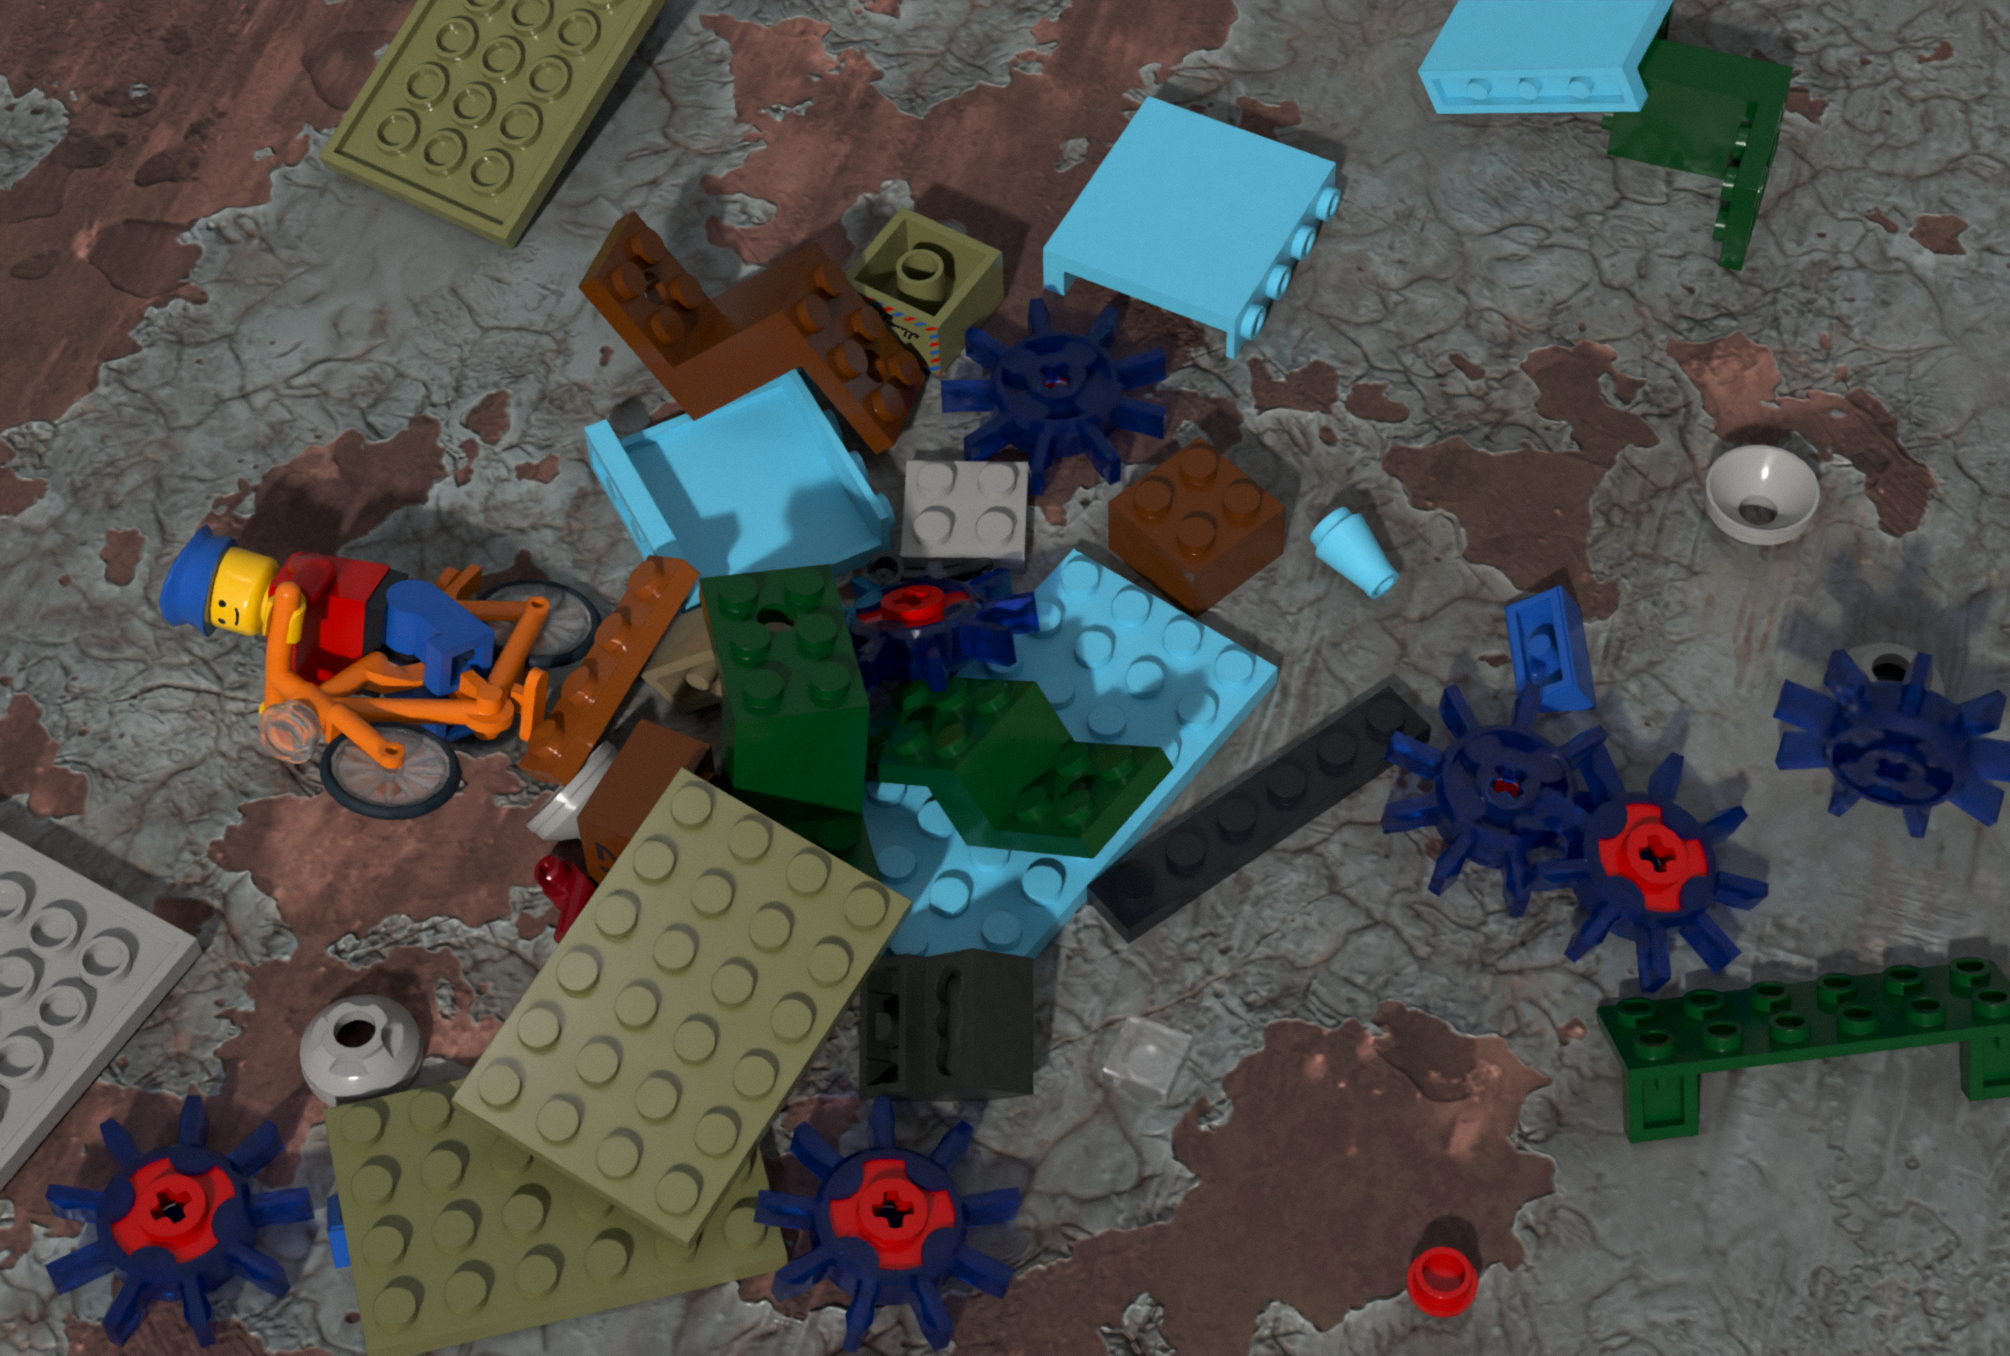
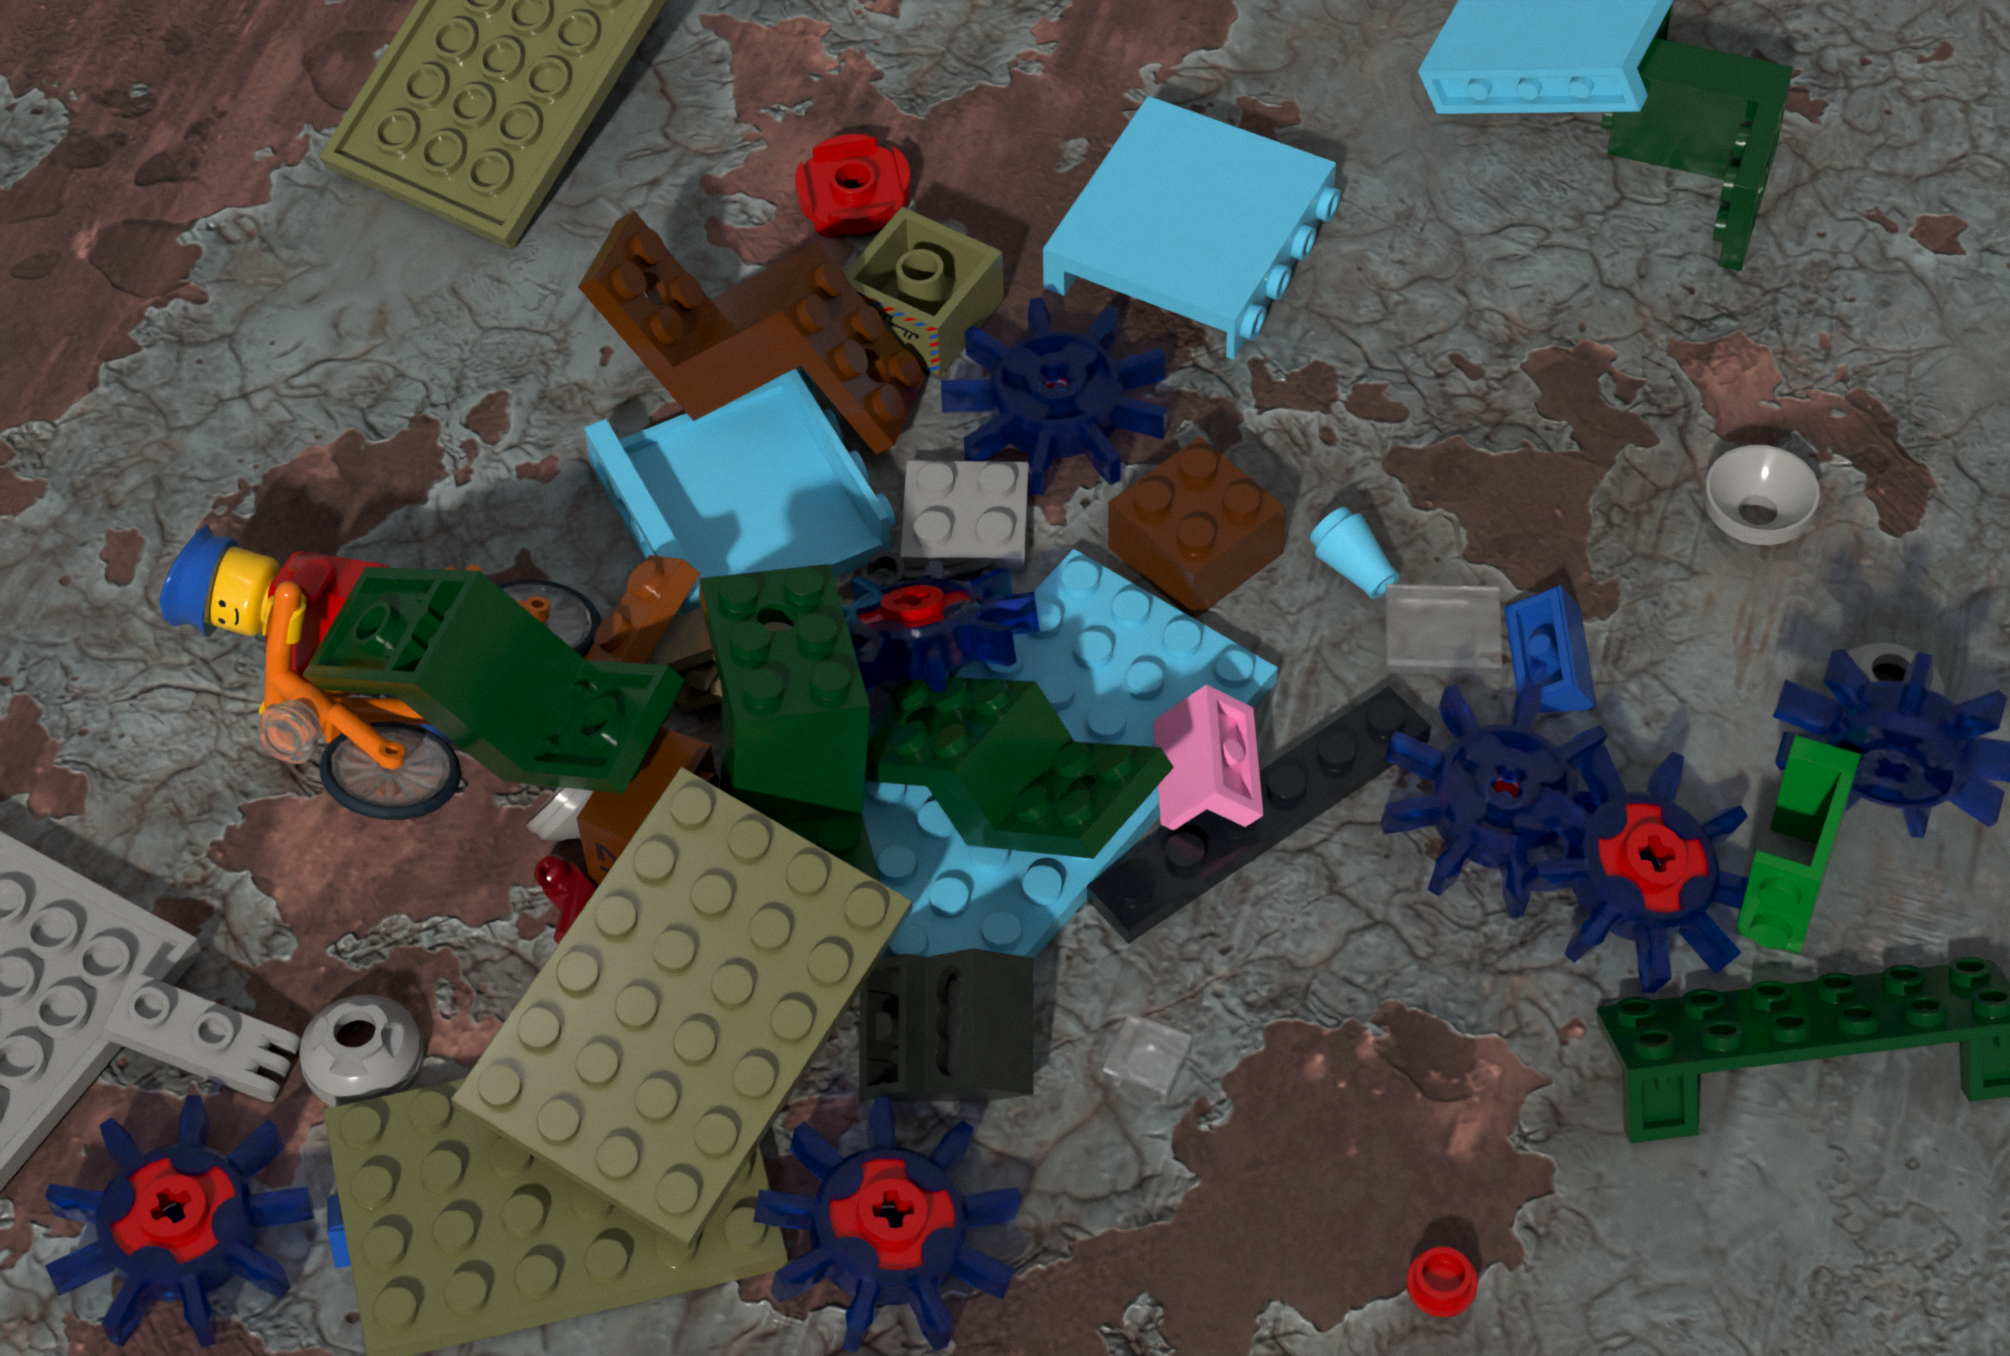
none -> light grey hinge [103,970,301,1102]
none -> dark green bracket [302,567,685,794]
none -> red plate [795,134,911,238]
none -> bright pink panel [1153,684,1264,830]
none -> clear piece [1385,584,1502,676]
none -> green panel [1735,735,1861,954]

